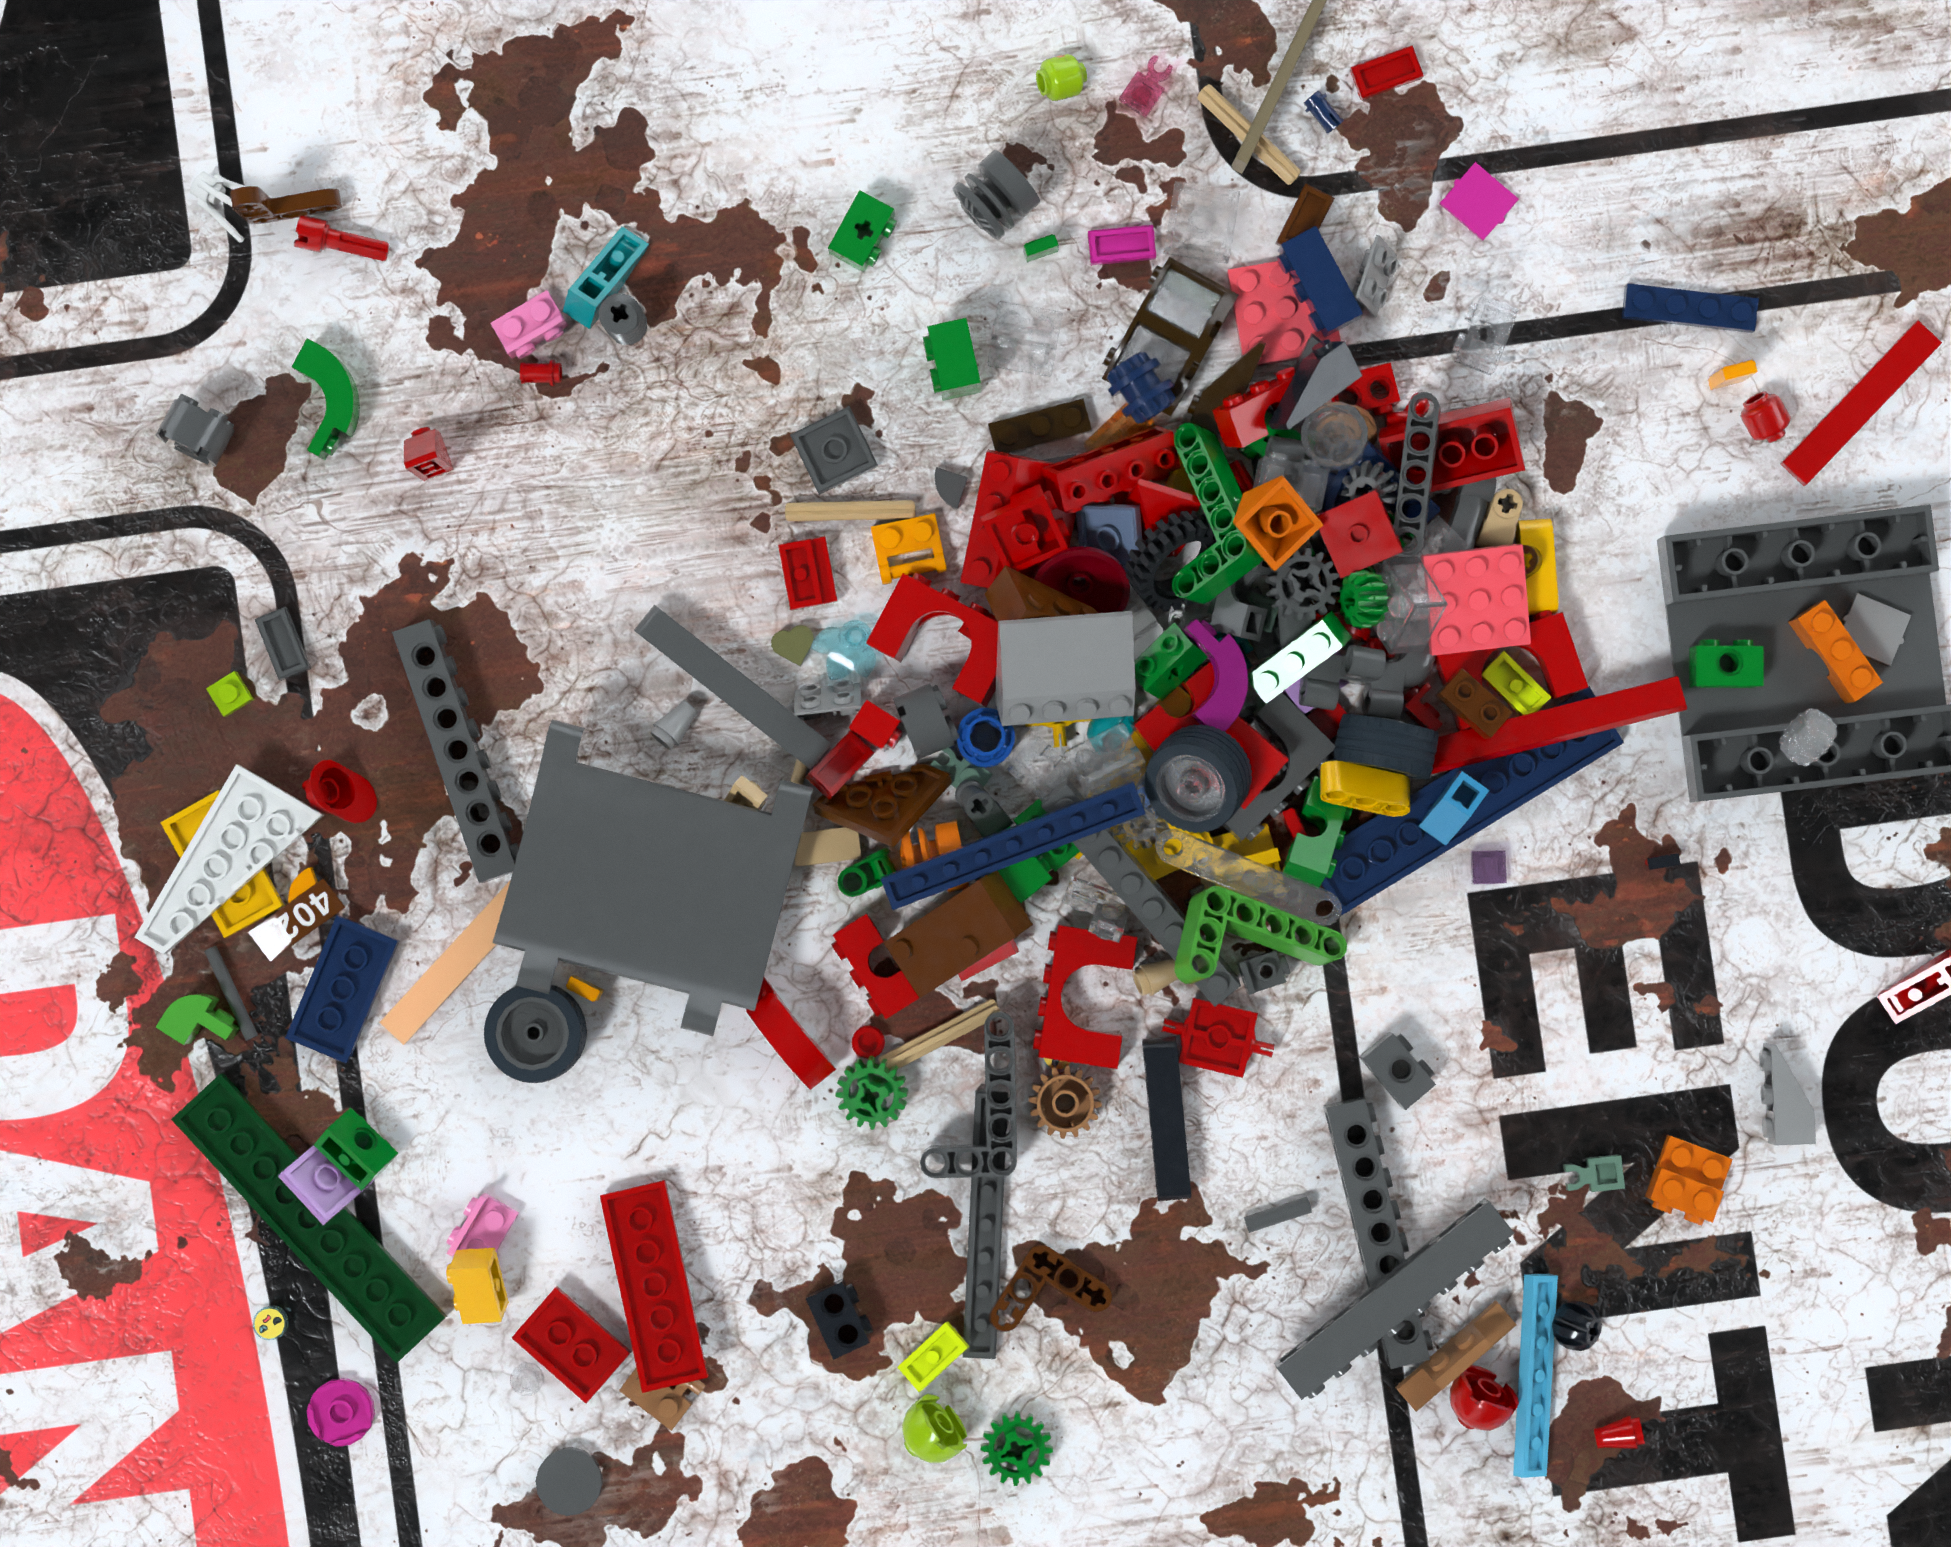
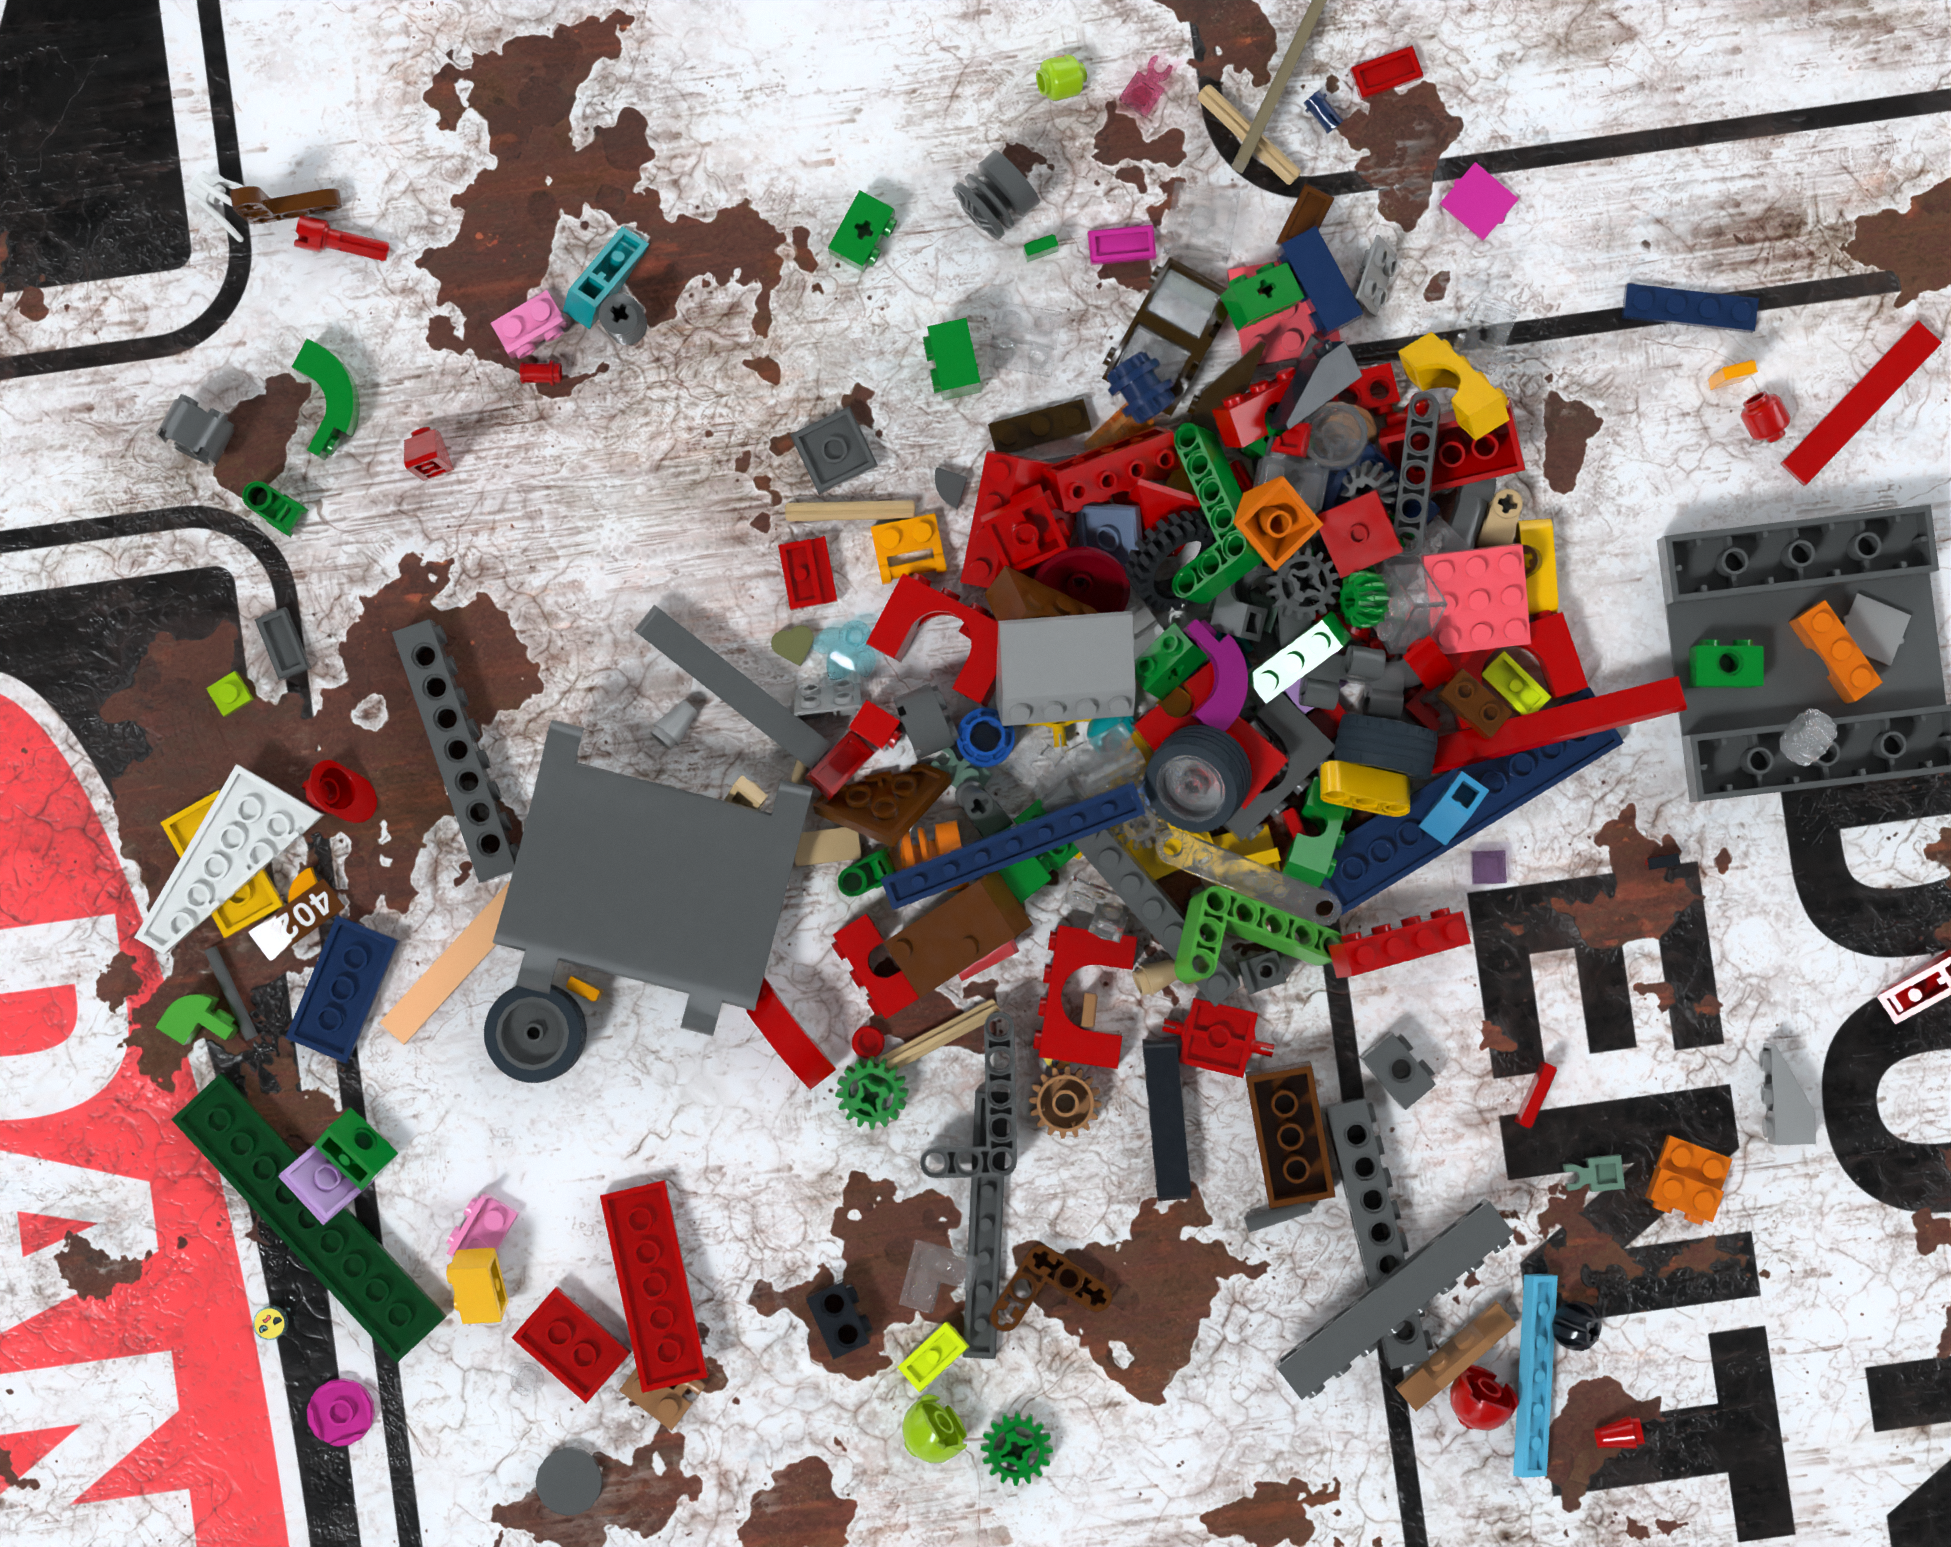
none -> green piece [242,481,309,538]
none -> clear plate [899,1239,981,1314]
none -> medium nougat tile [1080,992,1098,1028]
none -> green brick [1220,262,1304,331]
none -> reddish brown brick [1245,1061,1336,1209]
none -> red tile [1271,423,1313,458]
none -> red brick [1328,907,1471,978]
none -> yellow arch [1398,331,1509,440]
none -> red slope [1402,635,1456,692]
none -> red tile [1514,1061,1557,1129]

